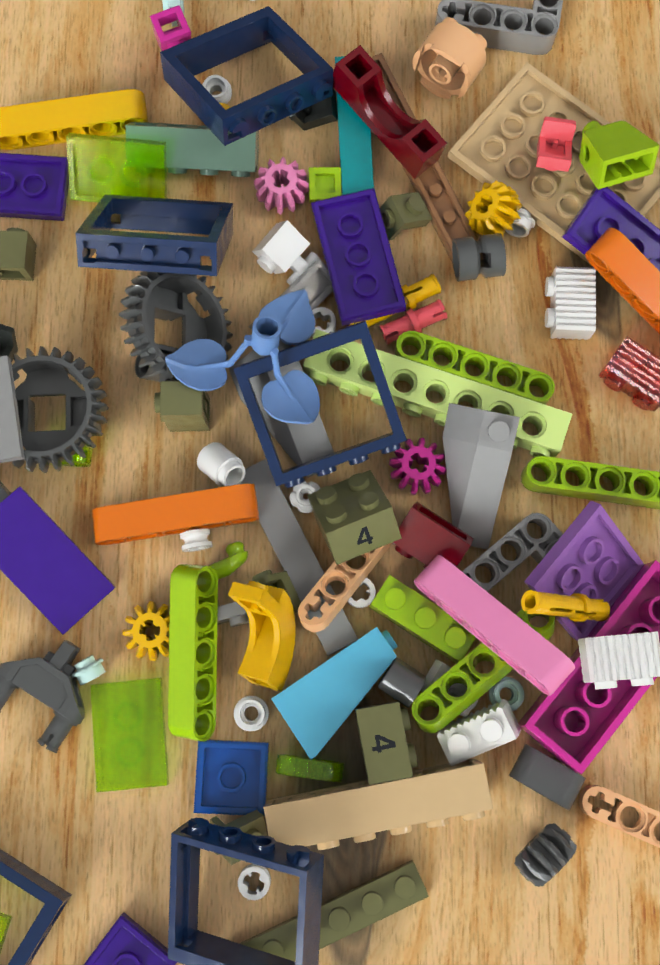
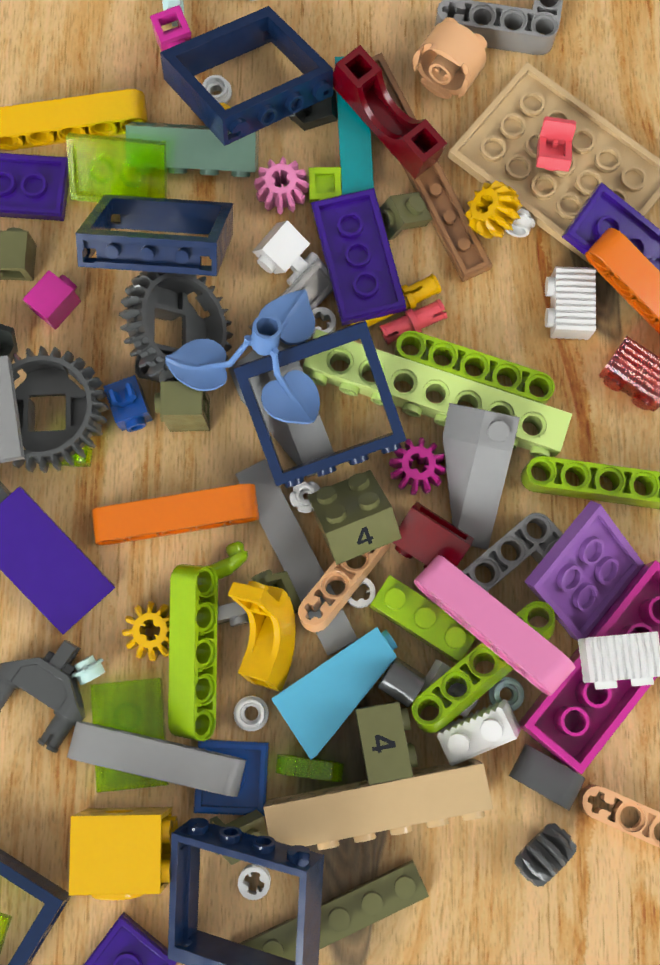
white bush [179,528,212,552] -> none
white brick [197,442,246,487] -> none
dark grey wheel [452,233,506,282] -> none
yellow pin [521,590,610,622] -> none
lime torso [579,121,659,190] -> none
none -> dark pink brick [23,270,81,330]
none -> light grey beam [67,721,246,797]
none -> yellow brick [69,807,178,900]
none -> blue brick [103,375,153,432]

